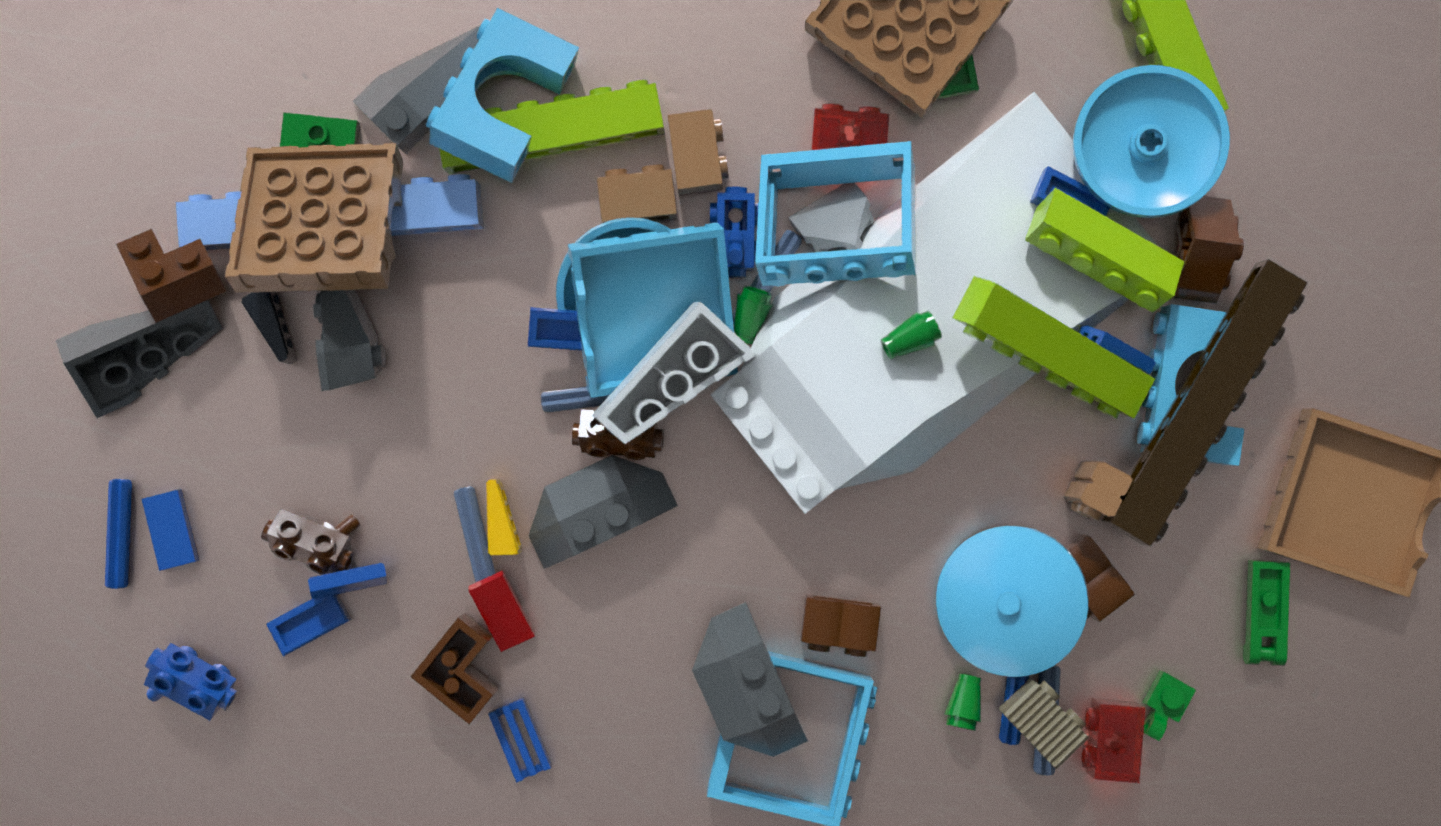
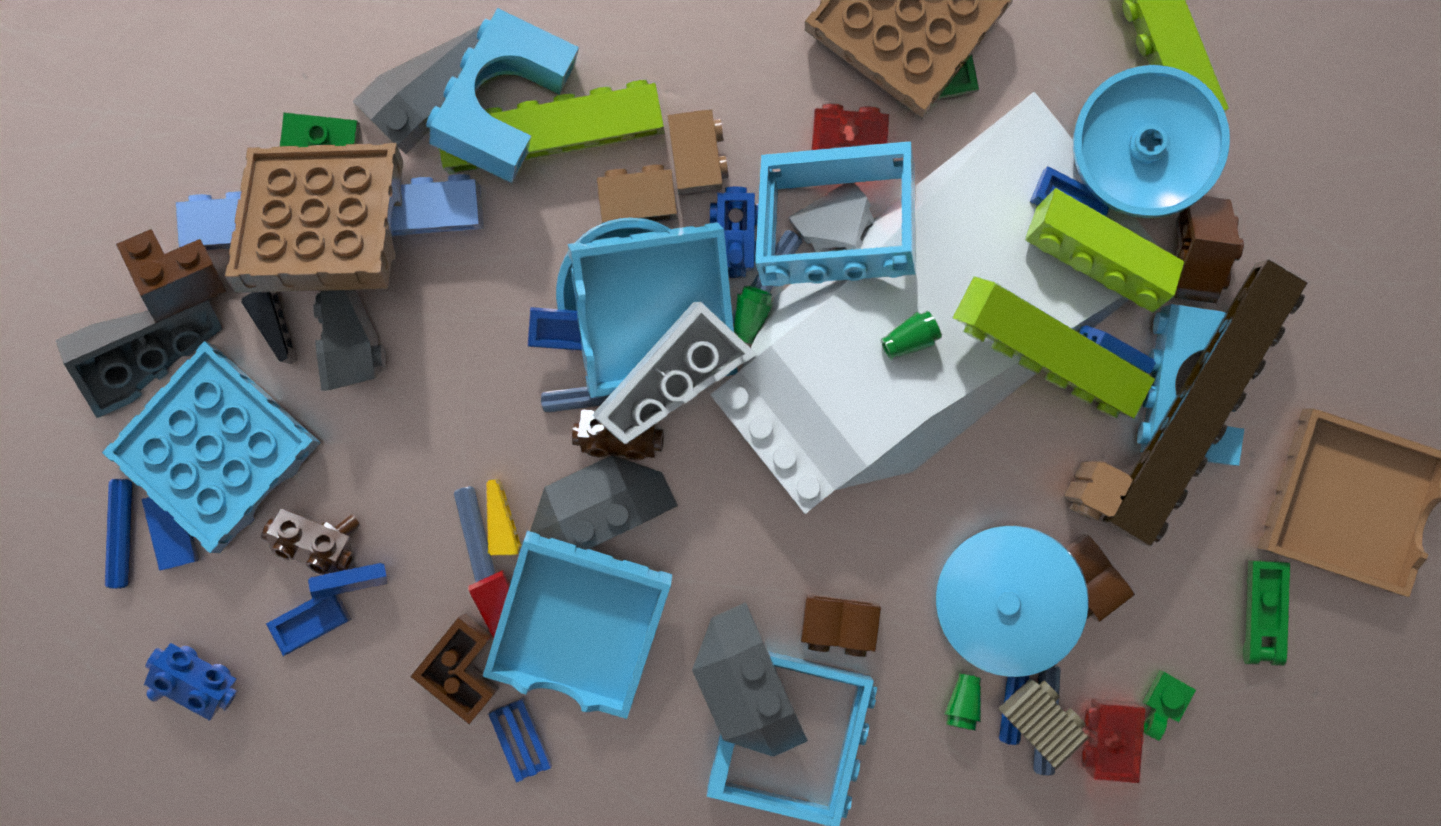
none -> medium azure piece [102,341,321,553]
none -> medium azure piece [482,531,672,719]

